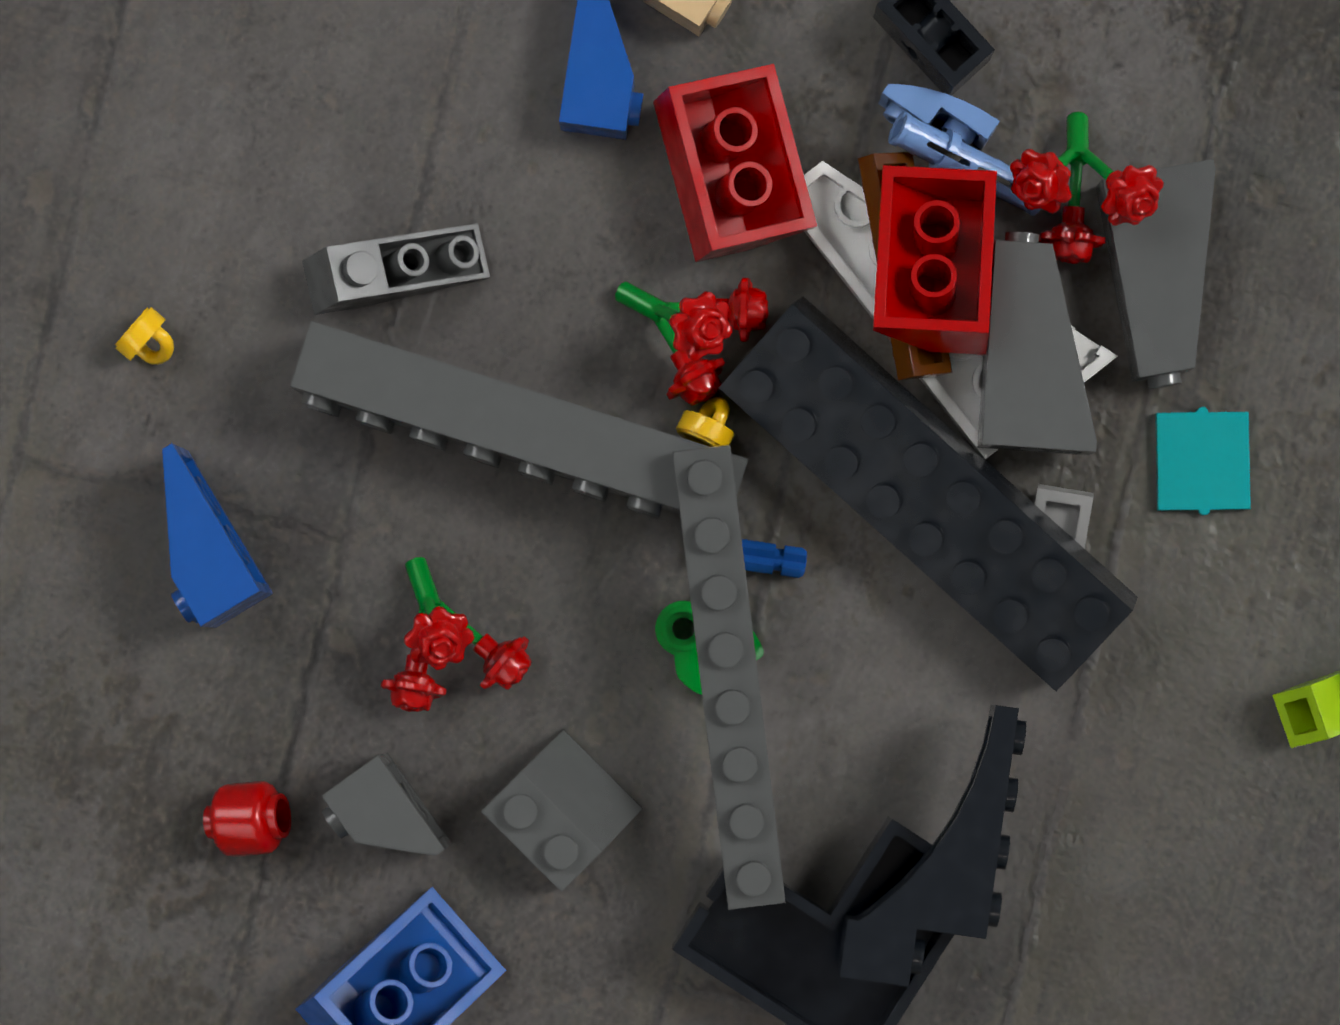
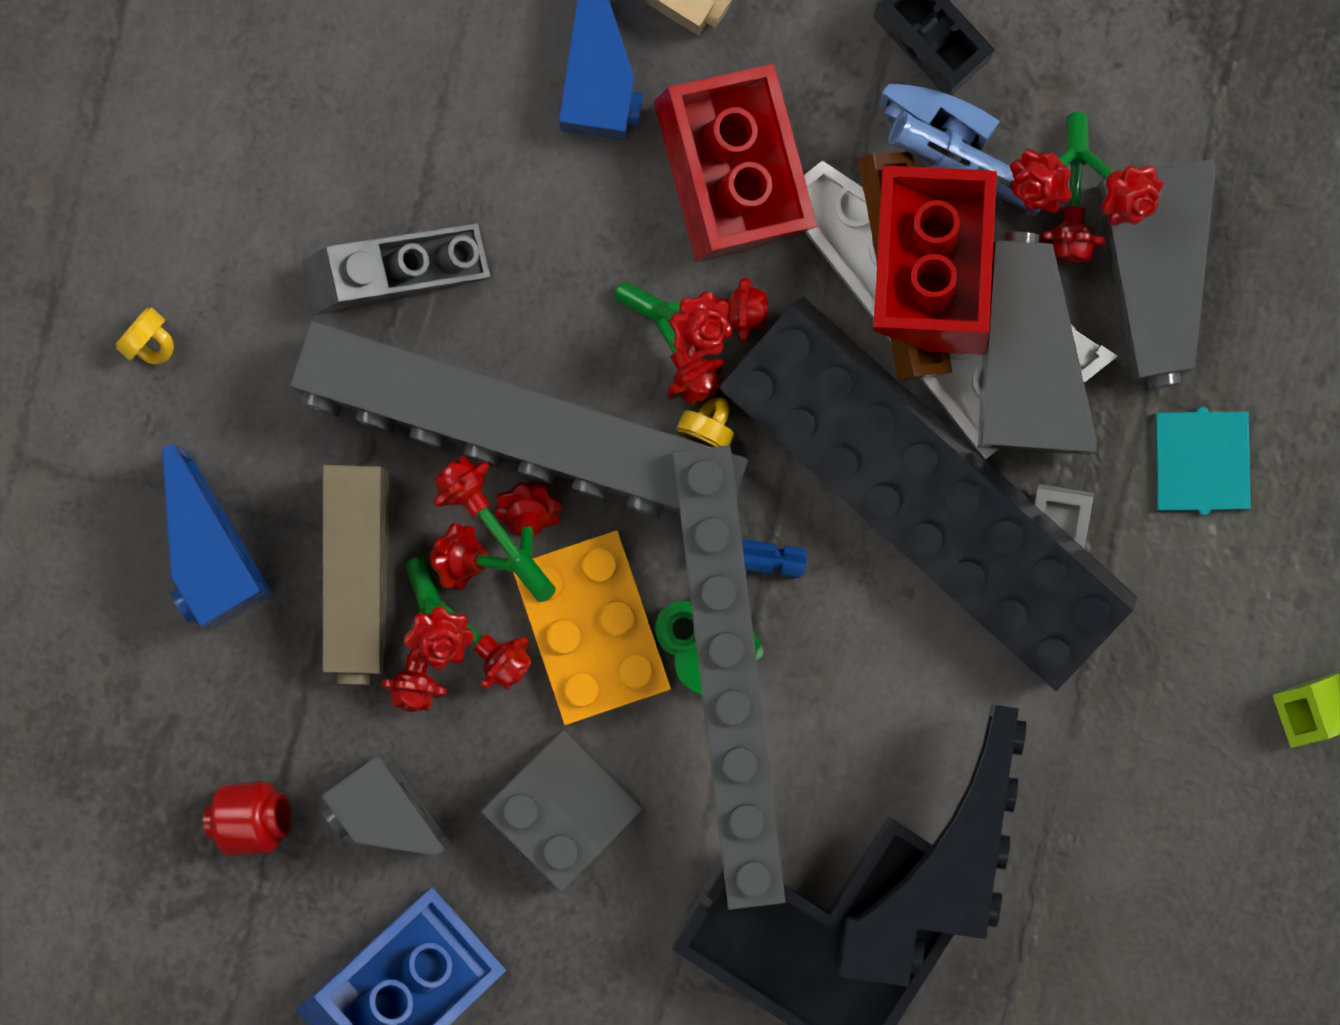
none -> dark tan slope [323,465,390,685]
none -> red plant [429,456,562,602]
none -> light orange plate [513,530,671,725]

